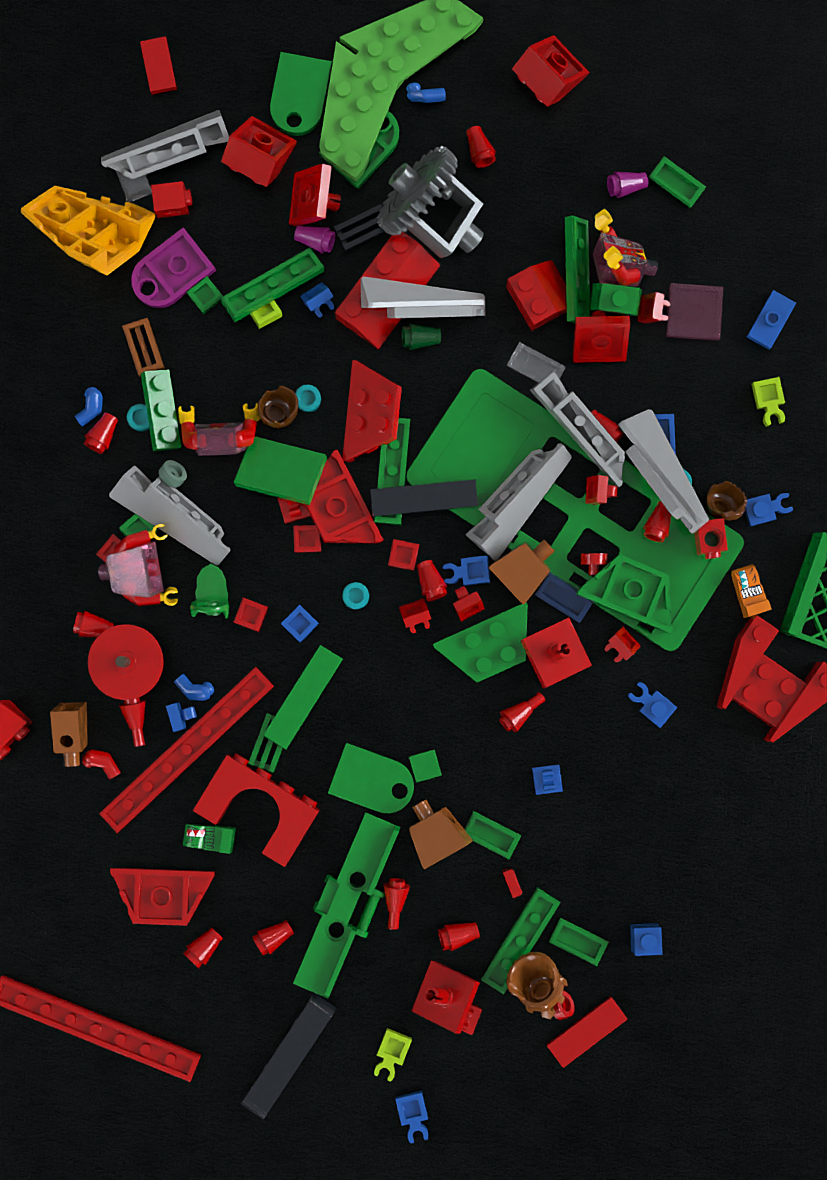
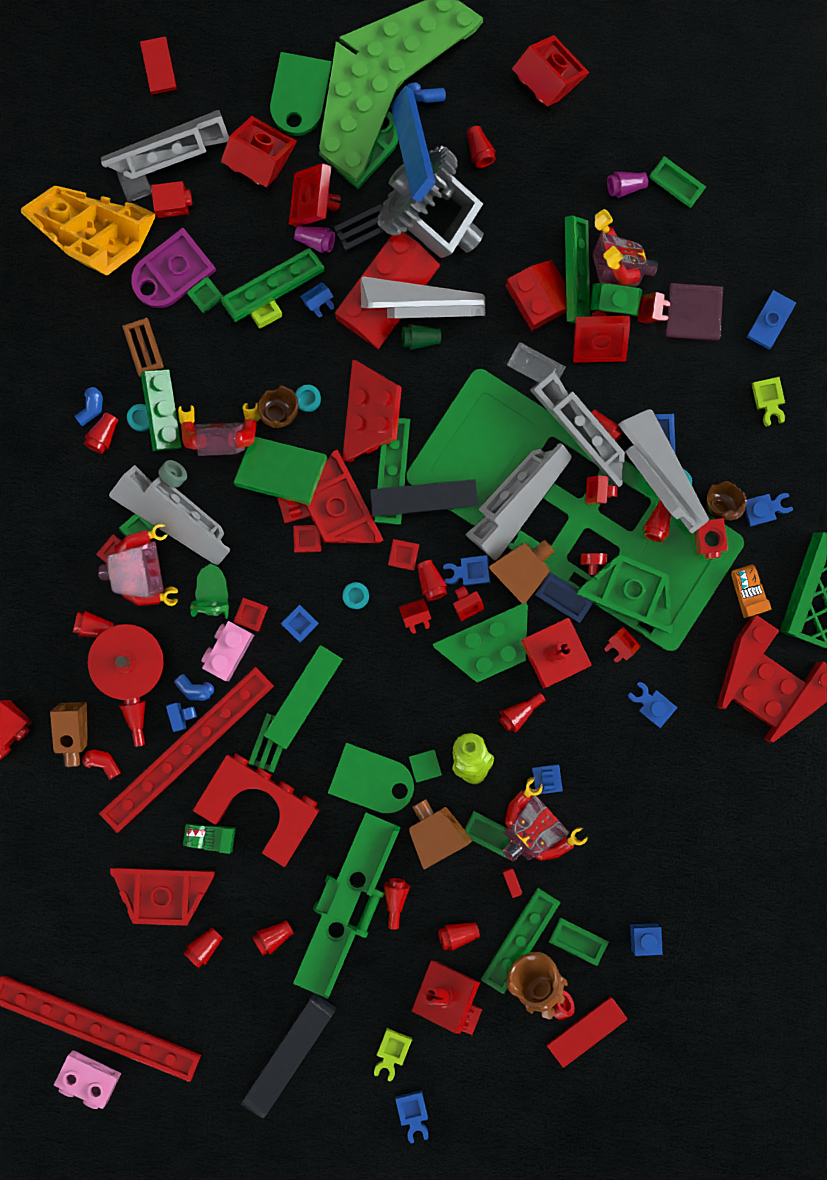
none -> bright pink brick [54,1050,121,1109]
none -> bright pink brick [202,621,254,681]
none -> blue tile [391,86,436,202]
none -> lime head [453,733,494,784]
none -> torso [503,777,588,861]

